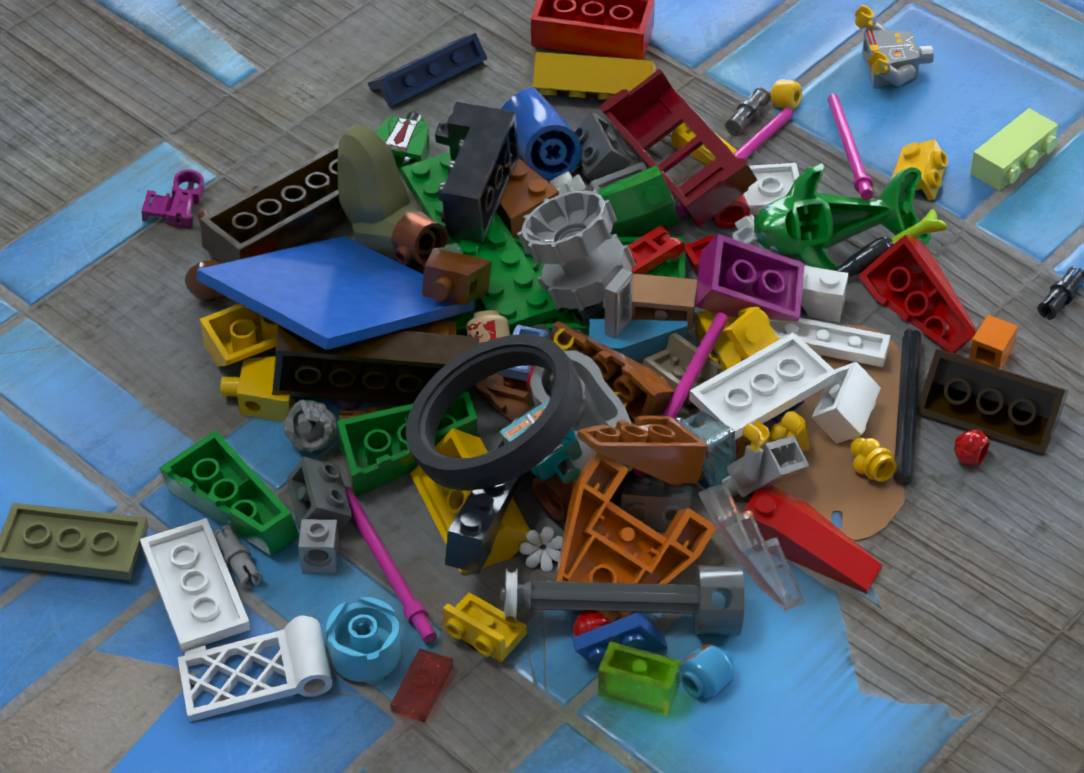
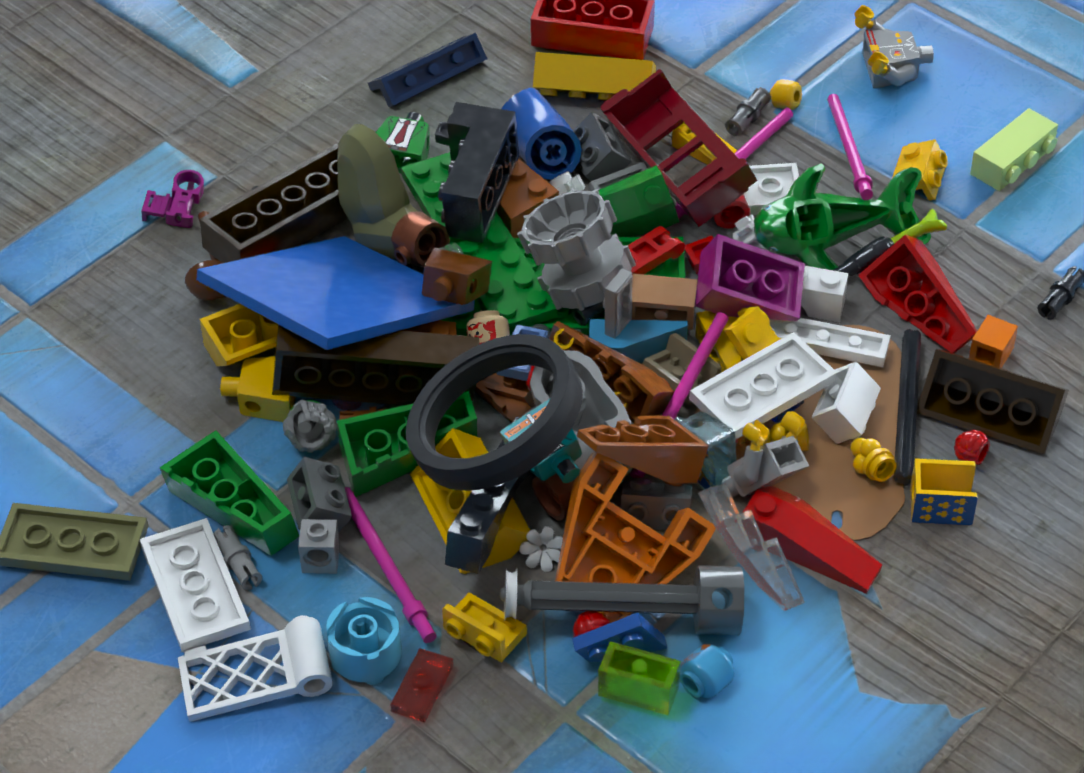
none -> piece [910,458,978,525]

